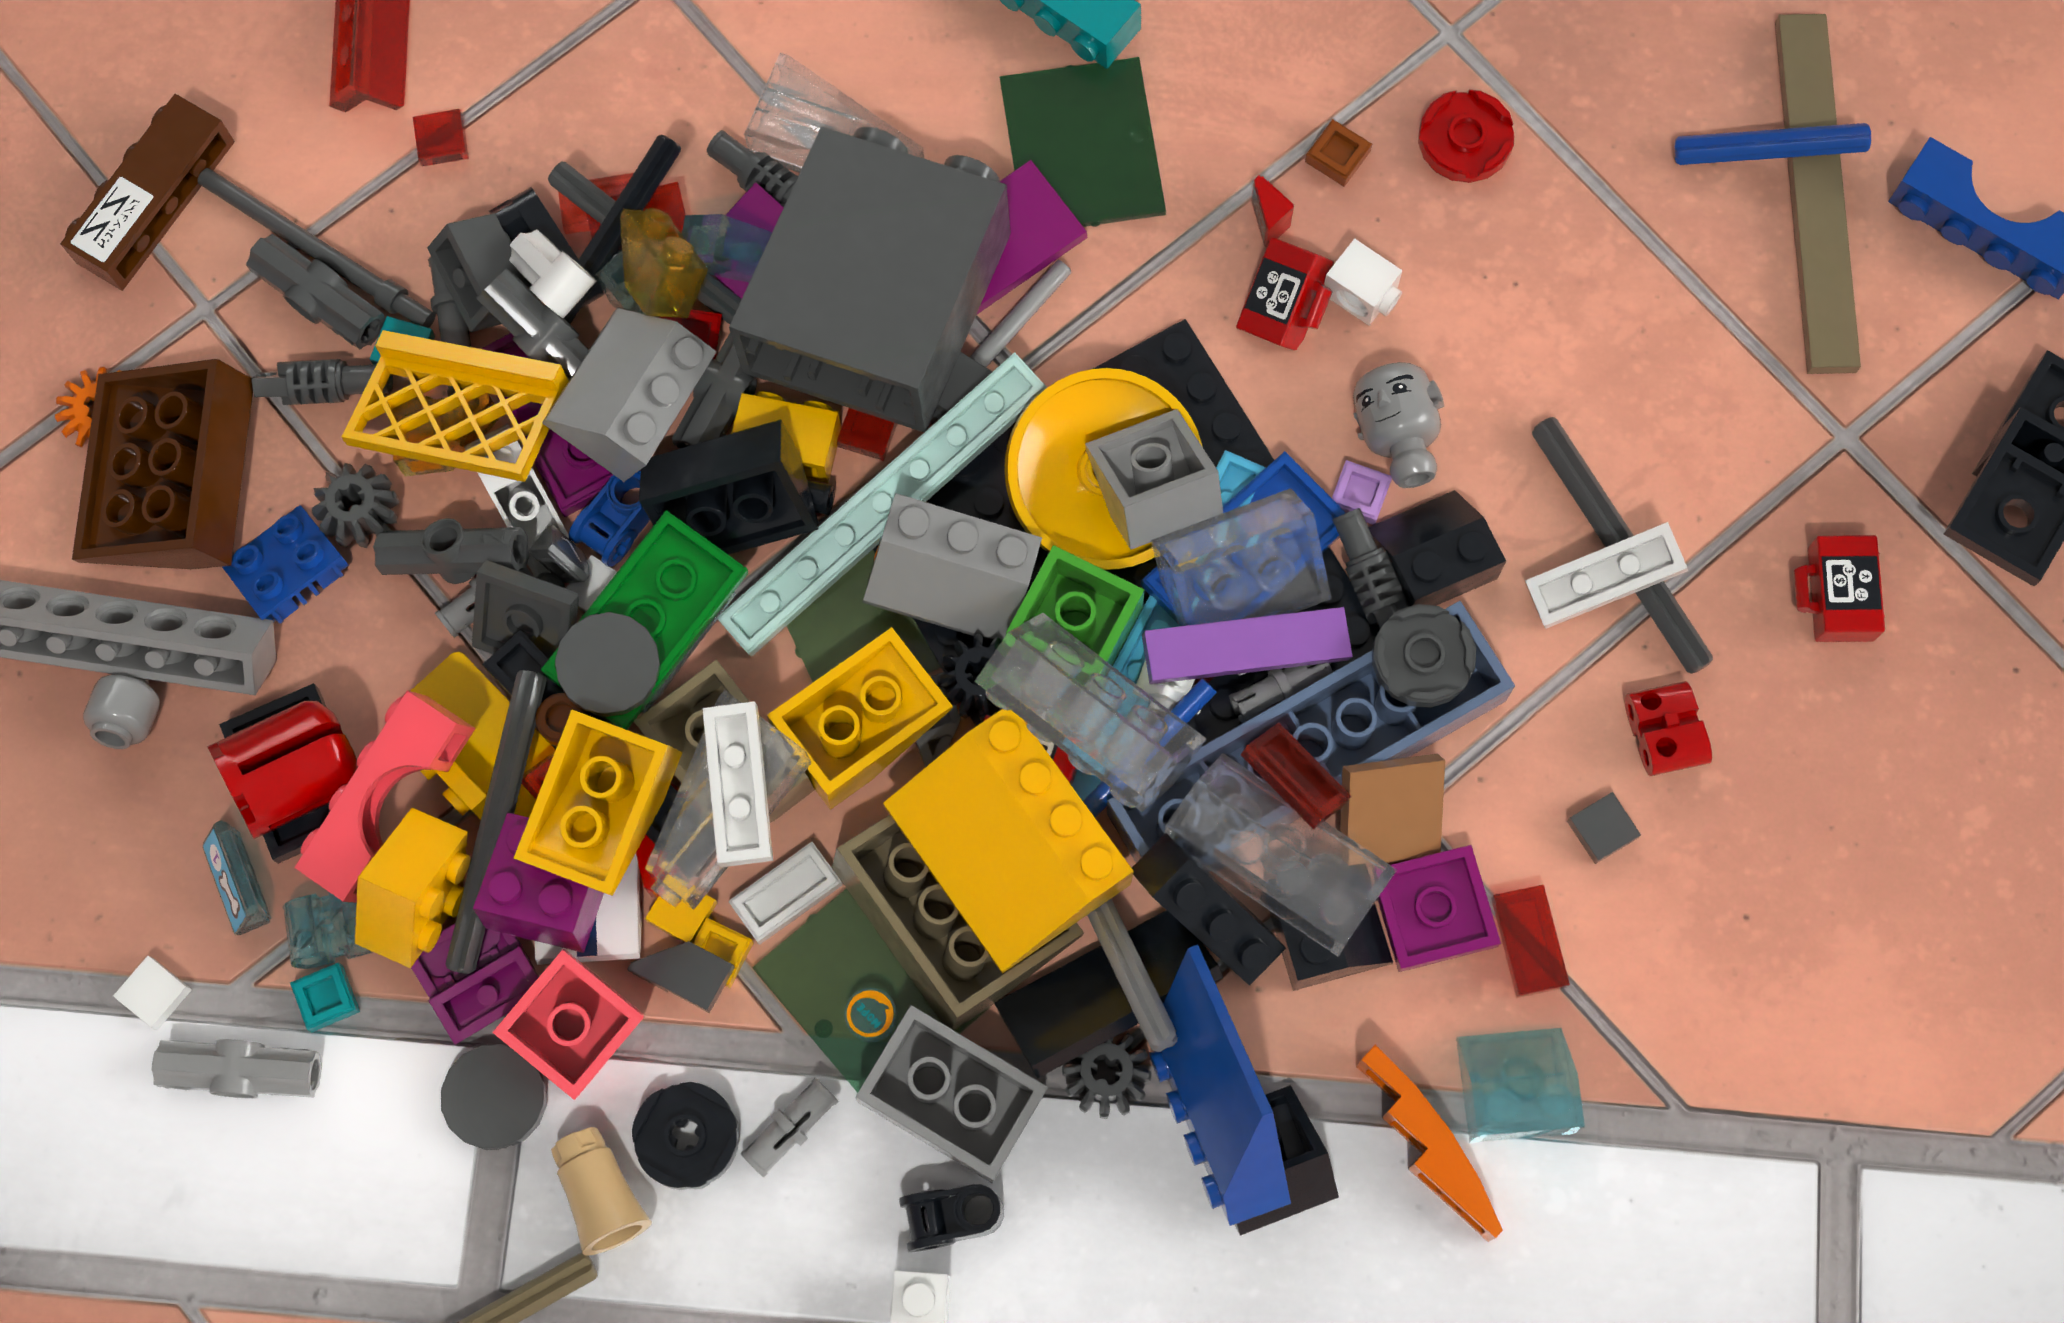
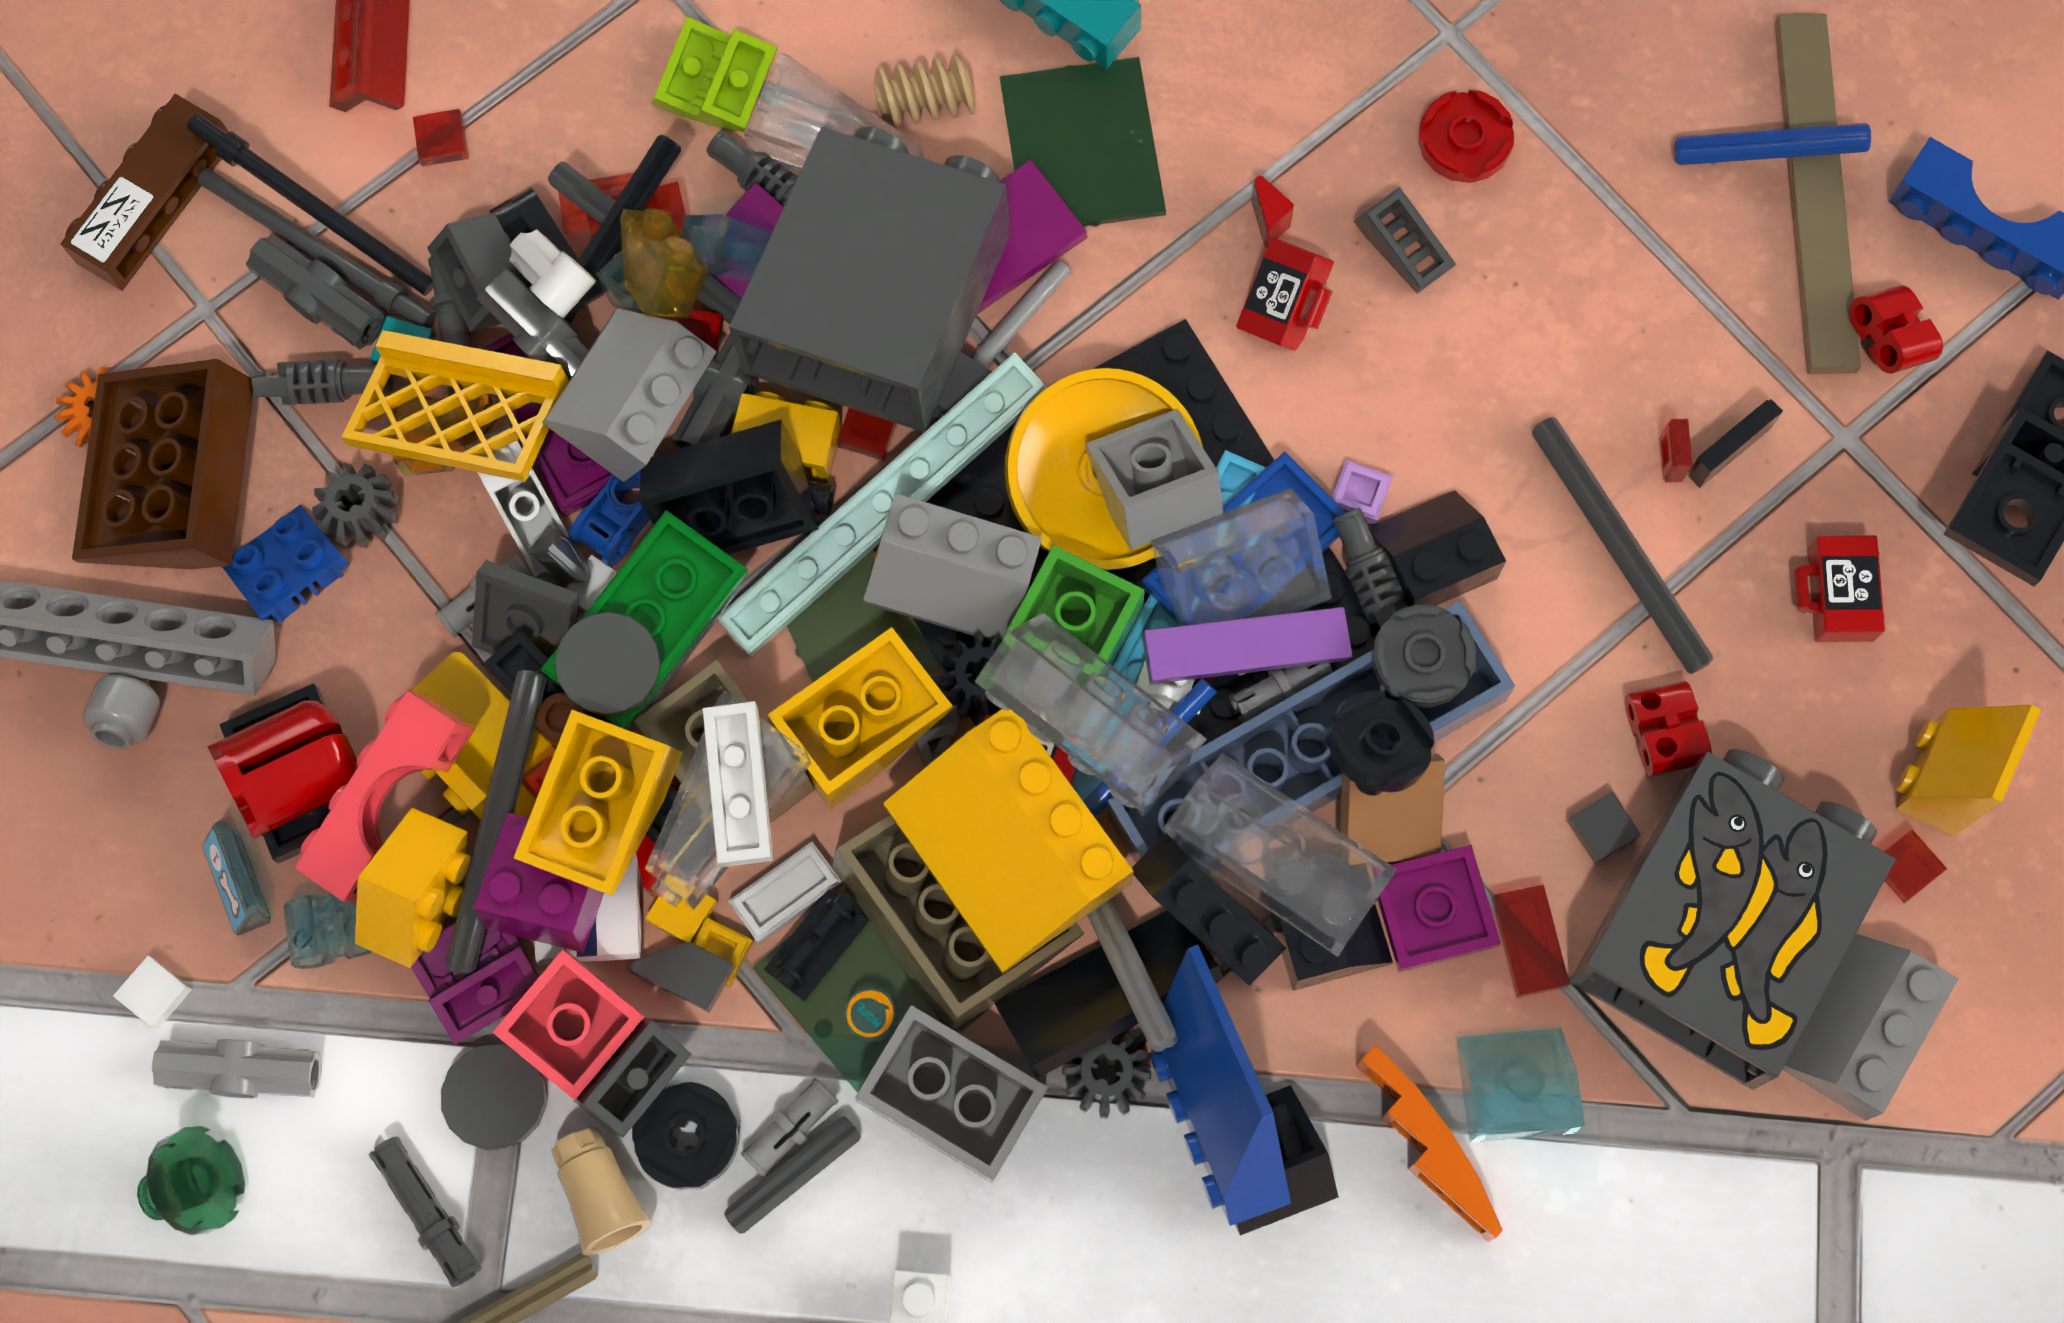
teal tile [290,962,360,1033] -> none
dark grey piece [373,518,530,584] -> none
black piece [899,1184,1004,1252] -> none
clear red tile [1241,723,1352,830] -> none
dark orange tile [1305,119,1372,187] -> none
white brick [1324,238,1402,326] -> none
light grey piece [1353,362,1444,488] -> none
white plate [1525,522,1688,629] -> none
none -> clear green tile [137,1126,245,1235]
none -> black bar [187,113,433,296]
none -> dark grey pin [369,1136,482,1288]
none -> dark grey brick [573,1019,692,1138]
none -> lime slope [651,17,777,132]
none -> dark grey axle [724,1116,861,1234]
none -> black hinge [764,889,869,1002]
none -> tan piece [874,55,975,129]
none -> black plate [1326,691,1434,796]
none -> dark grey slope [1354,187,1457,294]
none -> brick [1569,749,1896,1090]
none -> clear red tile [1659,418,1693,483]
none -> black tile [1688,399,1783,488]
none -> light grey slope [1782,934,1958,1121]
none -> red piece [1849,285,1943,374]
none -> clear red tile [1884,829,1947,903]
none -> yellow slope [1896,705,2042,836]

